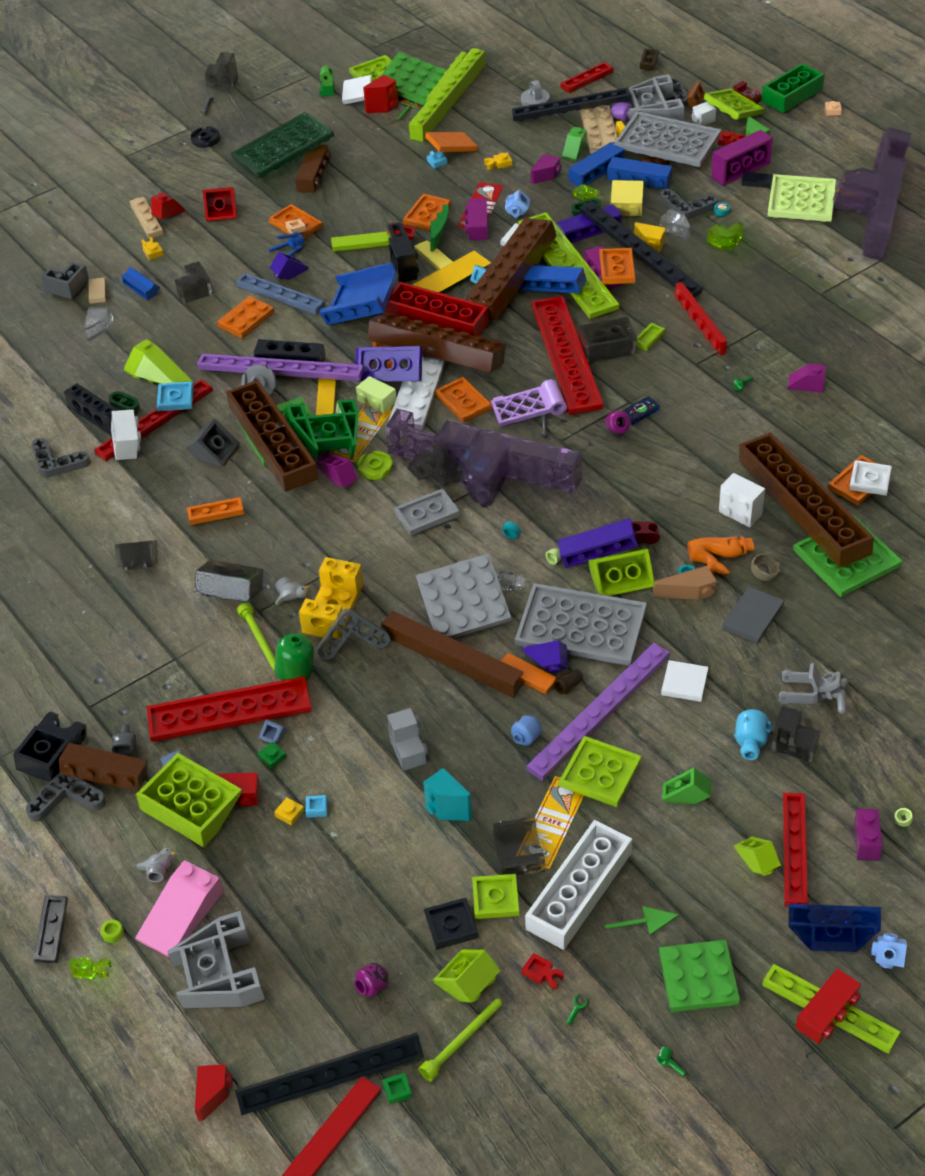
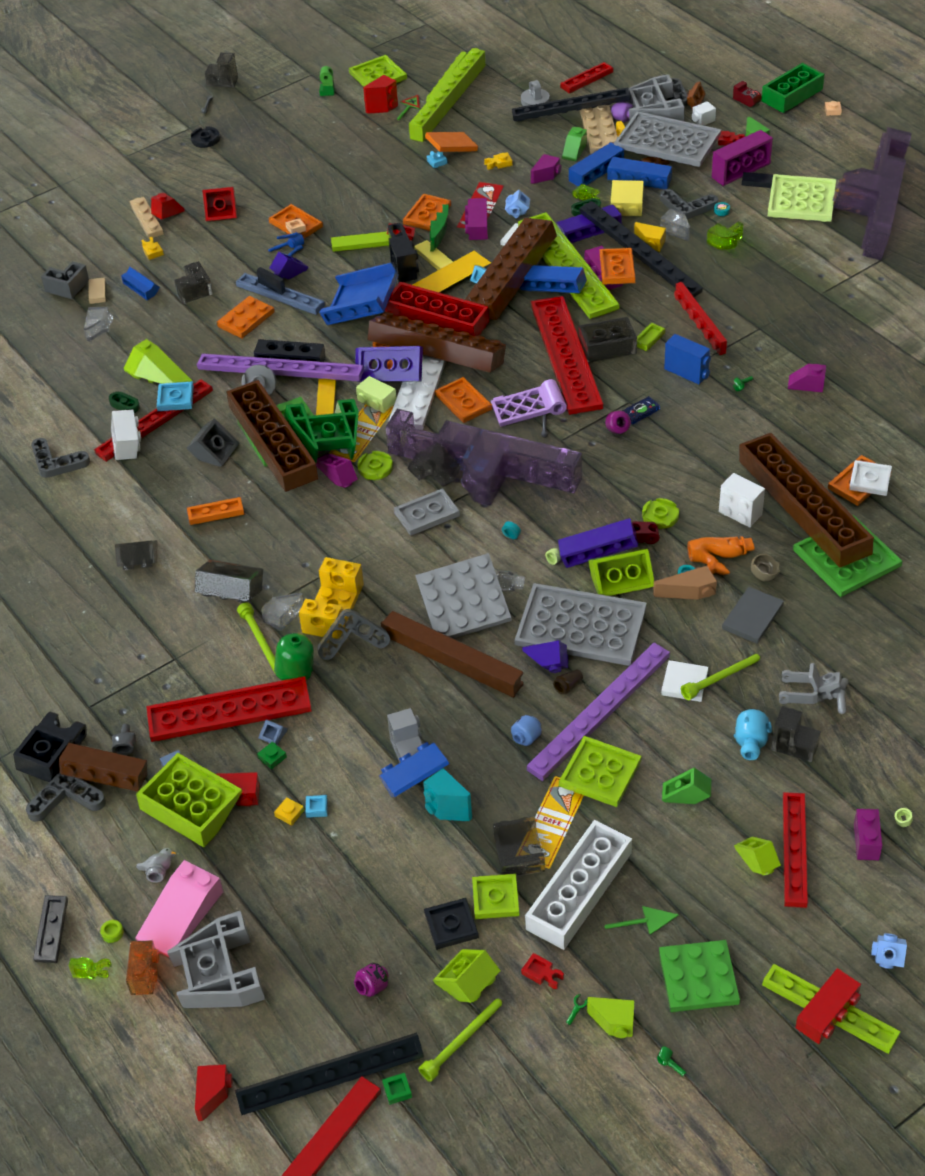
black brick [64,383,119,436] -> none
clear green plate [230,112,335,178] -> none
light grey animal [275,577,308,606] -> none
reddish brown brick [295,143,331,193] -> none
white tile [342,75,372,104] -> none
bright green plate [380,52,447,105] -> none
orange tile [501,653,556,695] -> none
dark brown plate [640,49,659,71] -> none
lime plate [703,88,765,120] -> none
clear blue wedge [788,904,881,952] -> none
none -> clear orange brick [126,940,160,995]
none -> black tile [257,267,286,295]
none -> clear slope [261,593,304,631]
none -> blue slope [379,742,450,797]
none -> lime slope [587,997,634,1038]
none -> lime tile [642,498,679,529]
none -> blue brick [664,334,711,384]
none -> lime piece [680,654,760,700]

